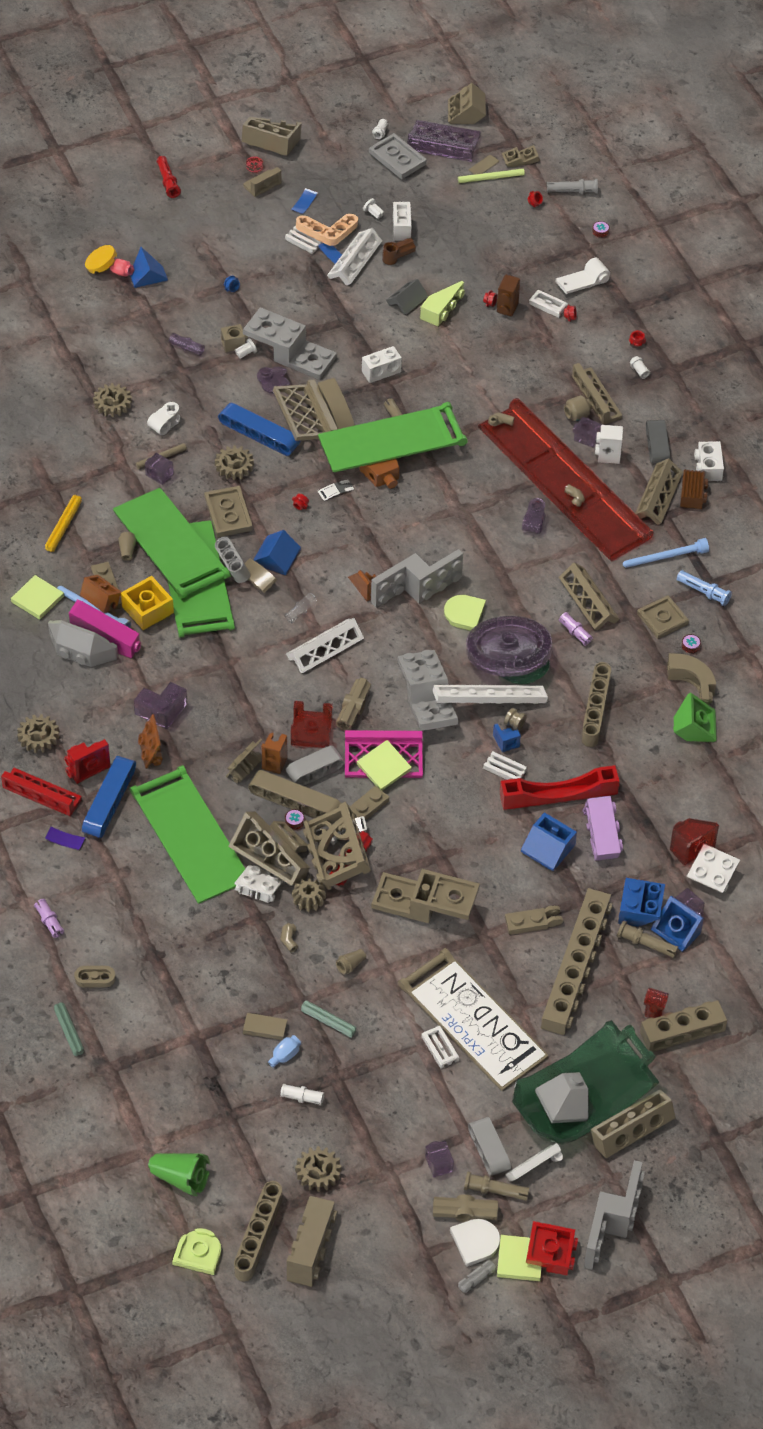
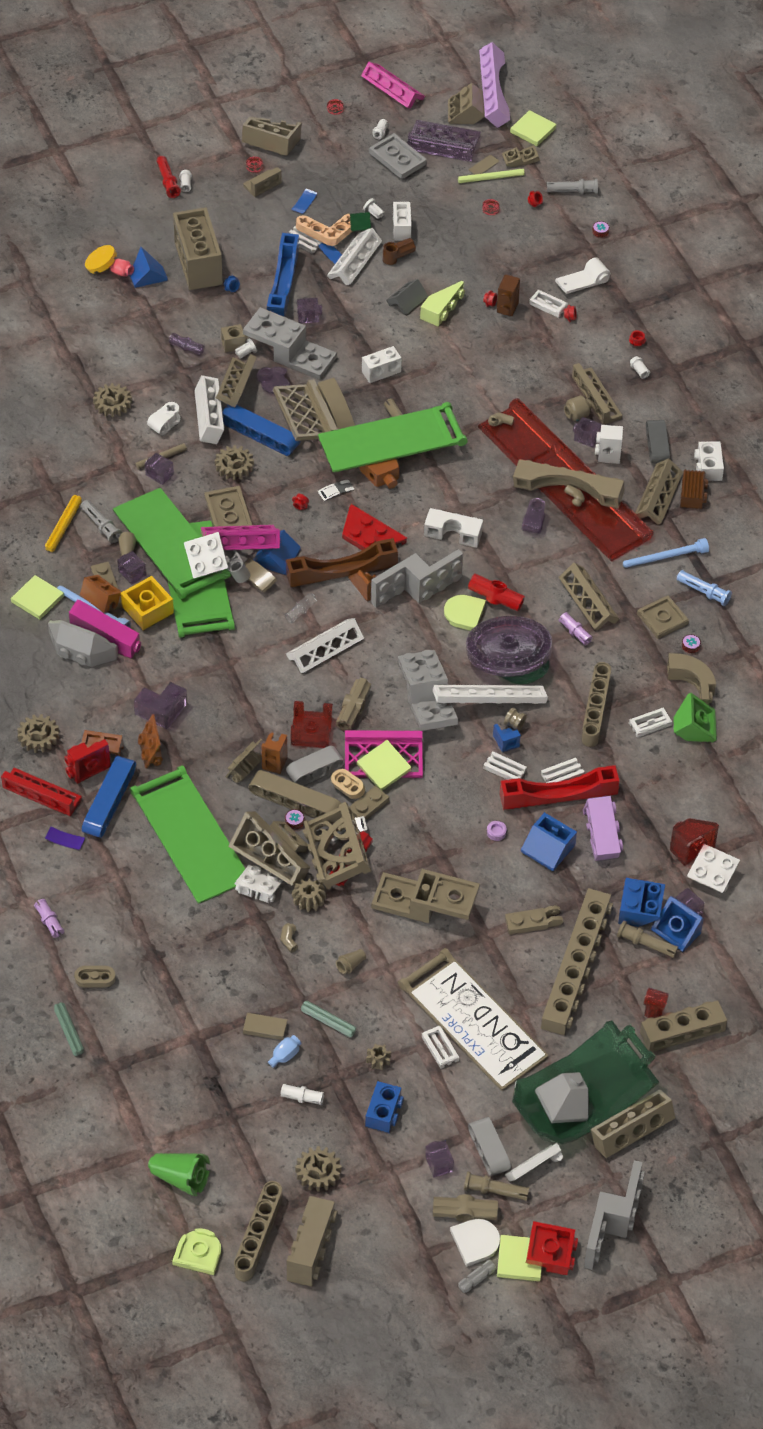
none -> light grey pin [80,500,122,544]
none -> dark orange hinge [81,730,124,757]
none -> clear purple brick [117,551,146,585]
none -> dark tan brick [173,207,223,290]
none -> white pin [179,170,192,192]
none -> white hinge [184,532,230,578]
none -> white brick [195,375,224,444]
none -> dark pink fence [201,525,280,550]
none -> dark tan fence [216,354,256,407]
none -> blue arch [267,233,299,317]
none -> reddish brown arch [286,538,398,588]
none -> clear purple brick [297,298,322,323]
none -> clear red tile [327,99,343,115]
none -> tan plate [331,769,365,799]
none -> red wing [342,504,407,550]
none -> dark green panel [349,212,371,231]
none -> dark pink fence [361,62,425,109]
none -> blue brick [365,1081,404,1133]
none -> dark tan gear [366,1044,391,1070]
none -> white arch [424,508,483,548]
none -> red piece [468,574,525,611]
none -> lavender arch [479,42,510,128]
none -> clear red tile [482,199,499,215]
none -> lavender tile [487,821,507,841]
none -> yellowish green tile [510,110,556,146]
none -> dark tan arch [513,459,625,509]
none -> white tile [541,758,585,783]
none -> white tile [629,708,672,738]

